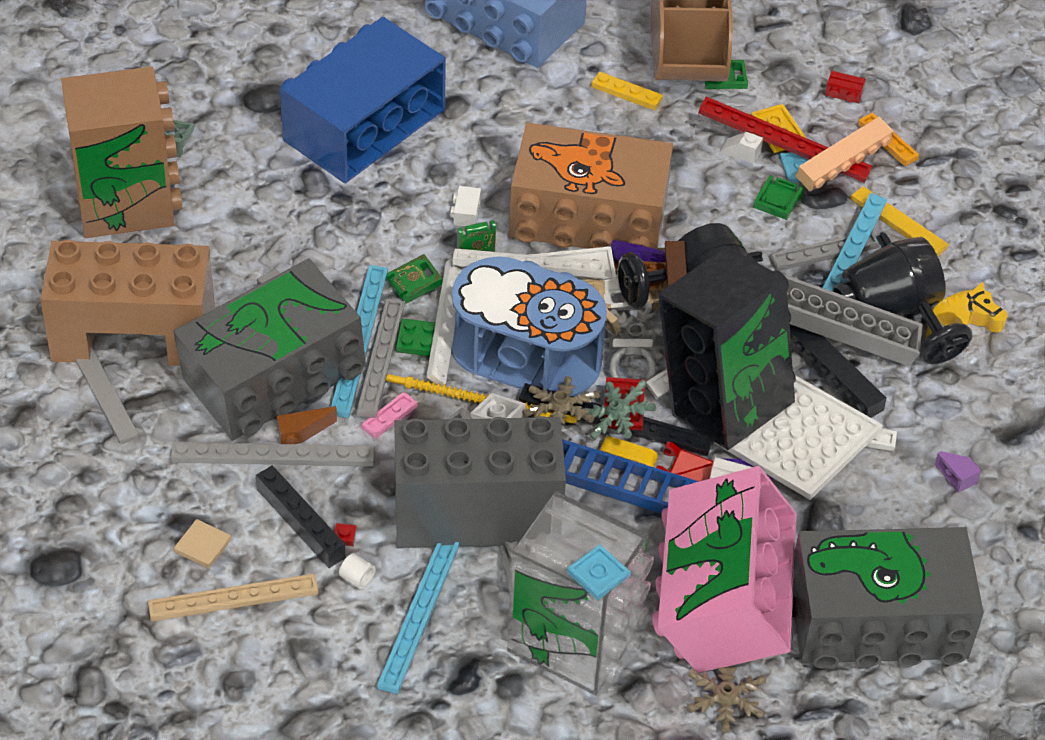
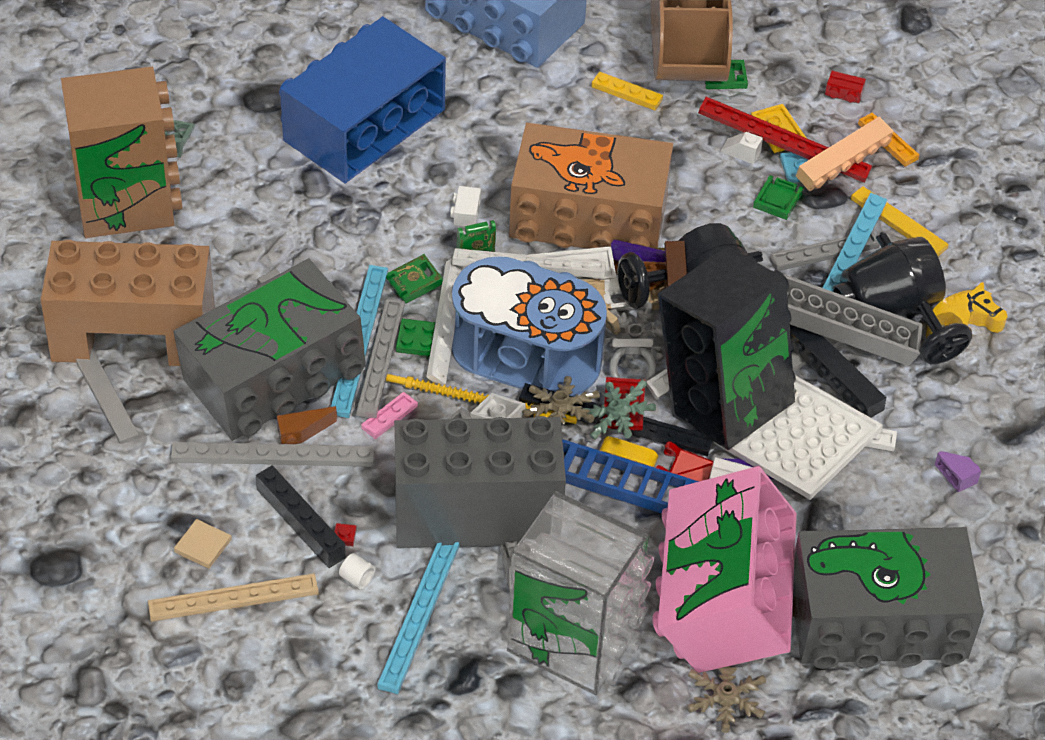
medium azure tile [567,544,631,601] -> none

